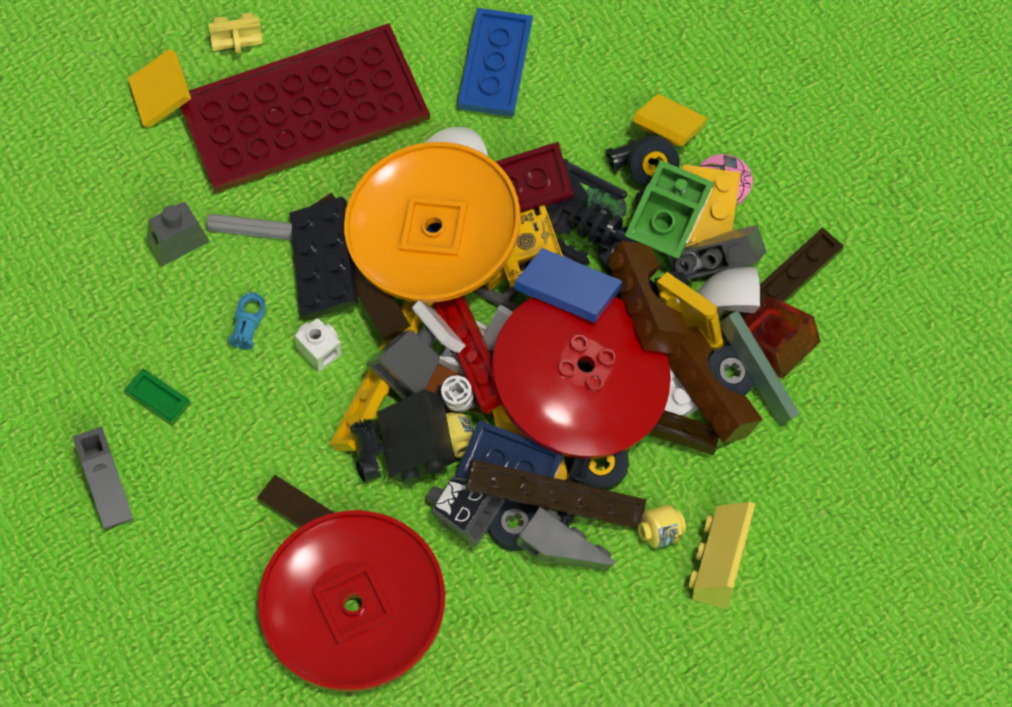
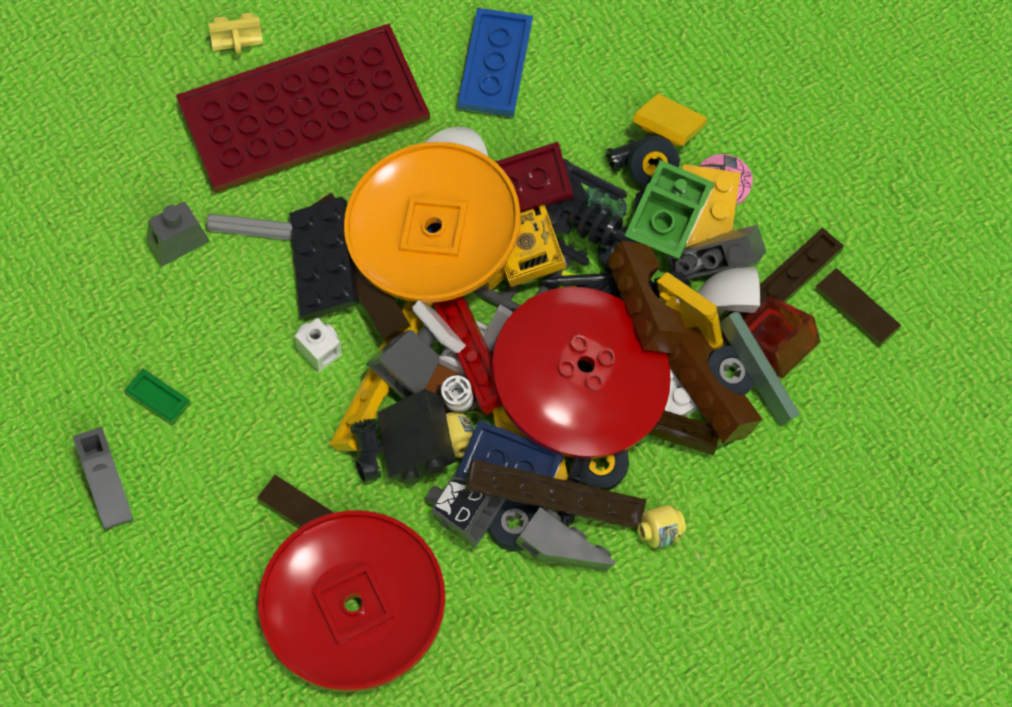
yellow tile [128,49,191,128] -> none
dark azure connector [227,292,266,350] -> none
blue tile [514,248,622,323] -> none
light yellow slope [688,502,755,610] -> none
none -> dark brown tile [815,268,901,348]

